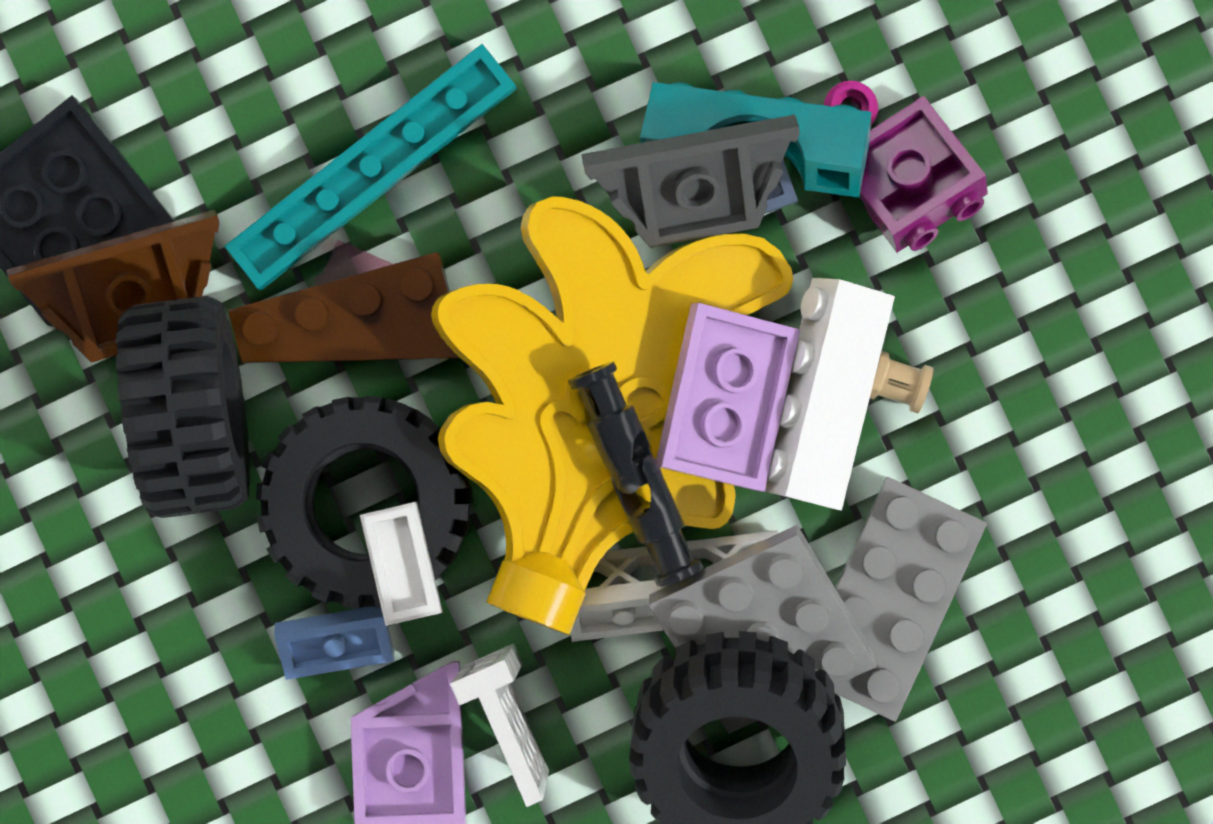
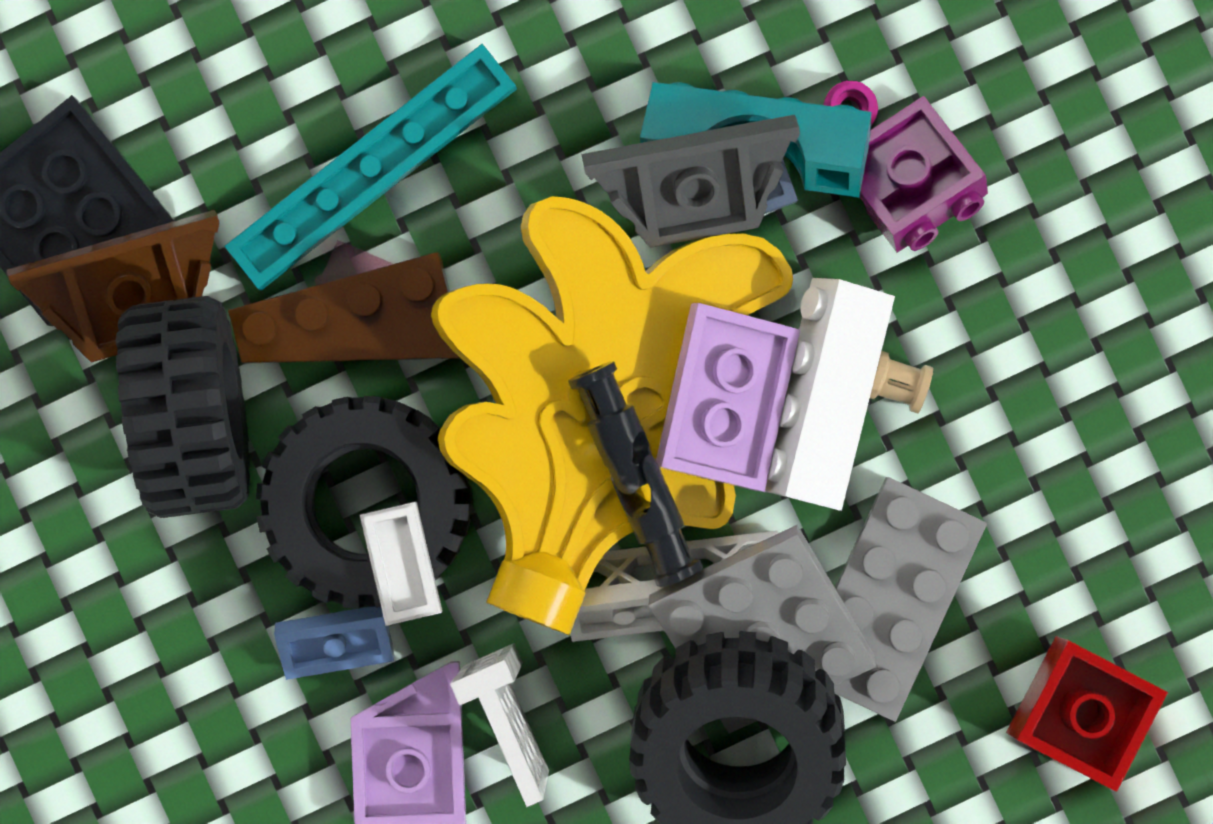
none -> red brick [1006,636,1168,792]

